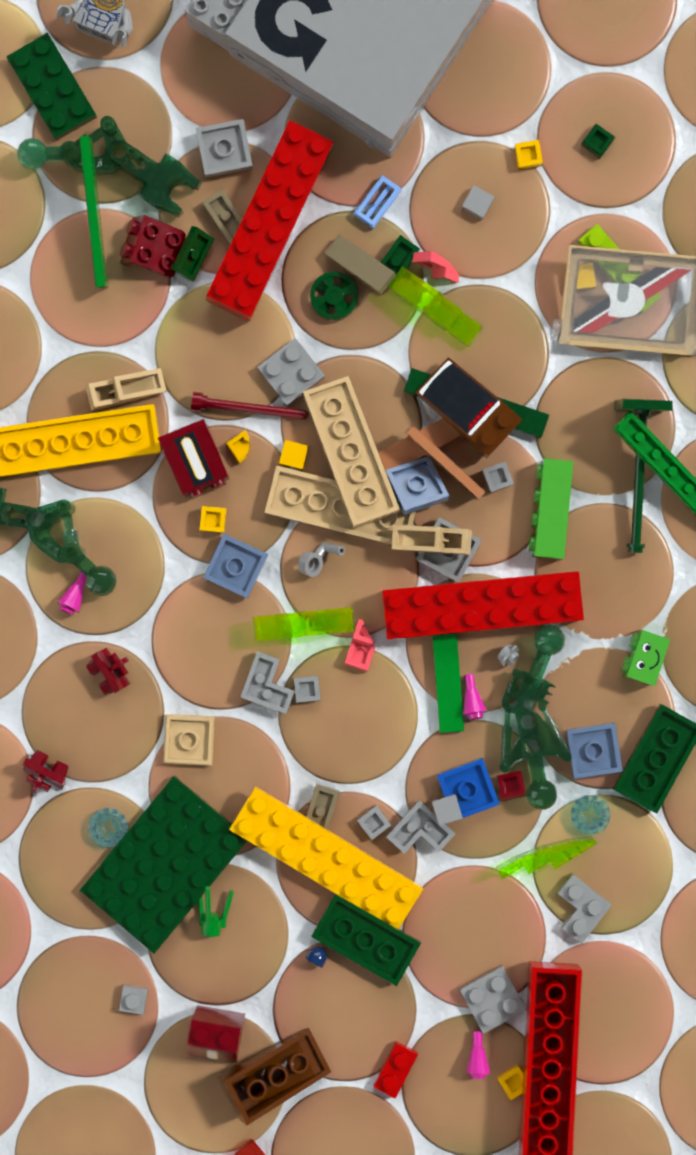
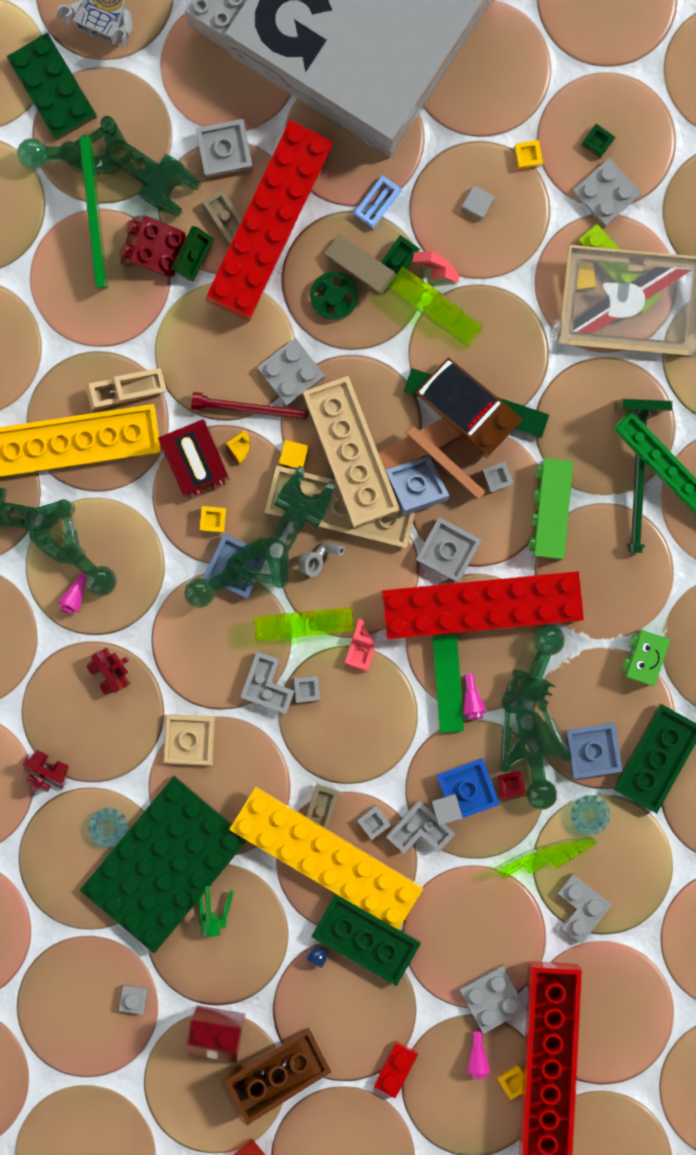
tan slope [392,525,472,555] -> none
light grey plate [497,644,520,668] -> none
none -> clear green piece [184,466,336,608]
none -> light grey plate [572,158,642,228]

